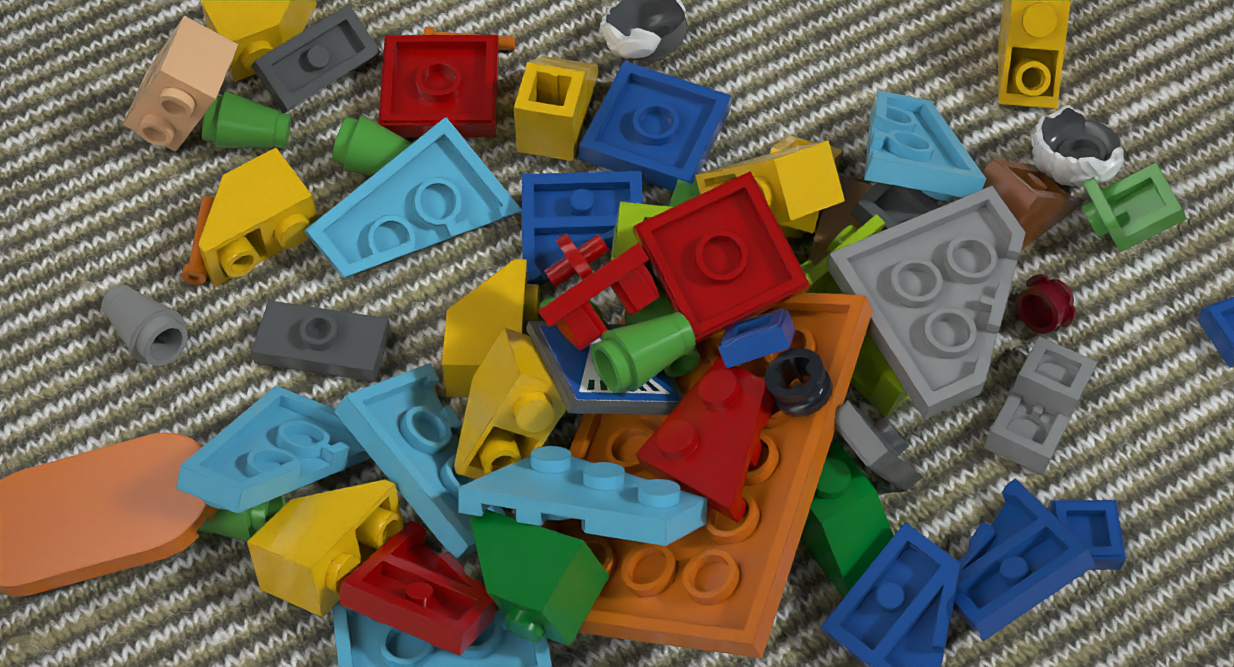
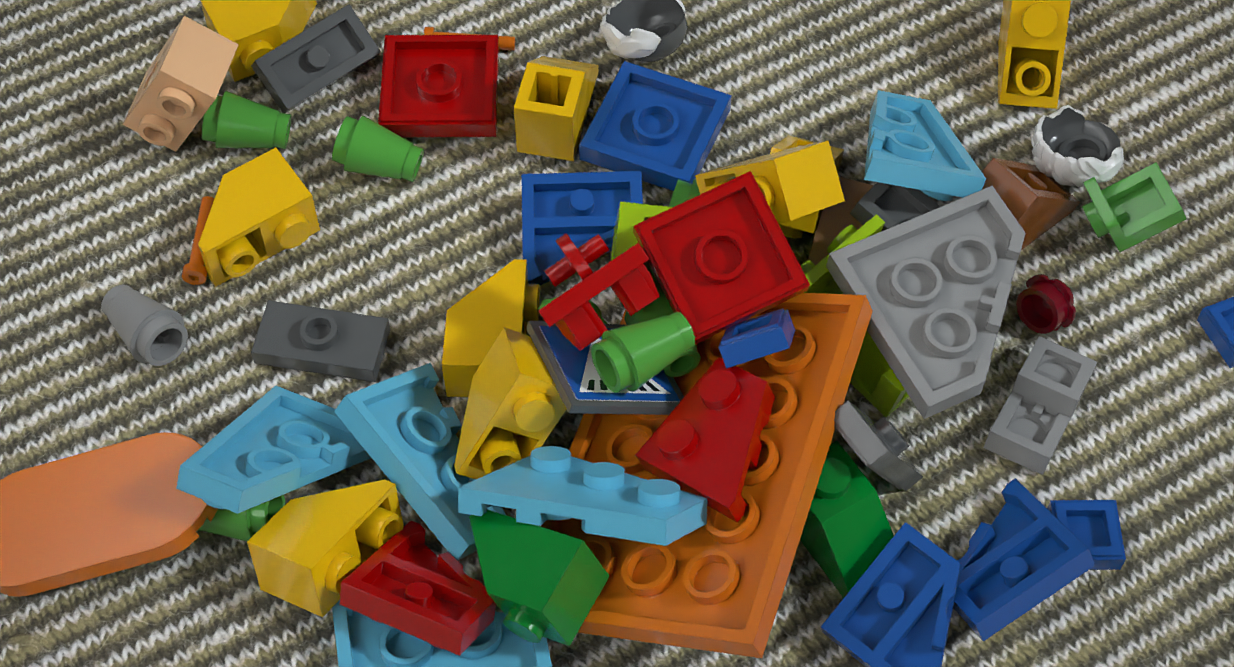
medium azure wing [304,117,522,279] -> none
black bush [764,348,833,417] -> none

